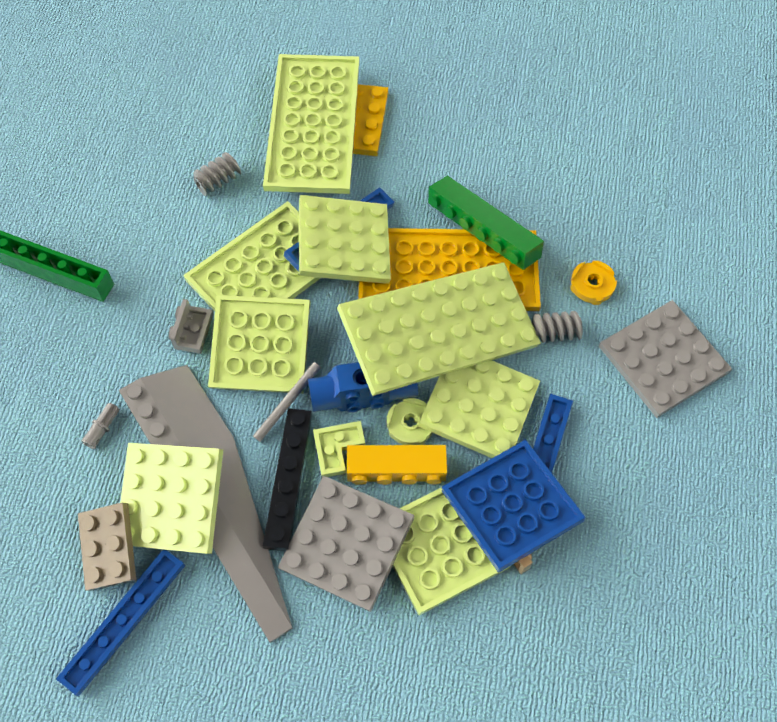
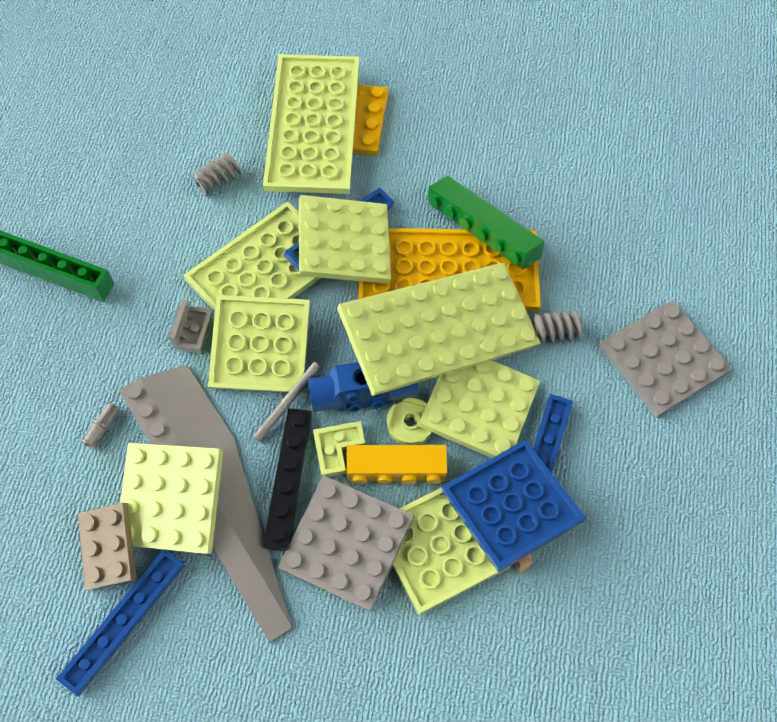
yellow plate [570,260,617,305] -> none

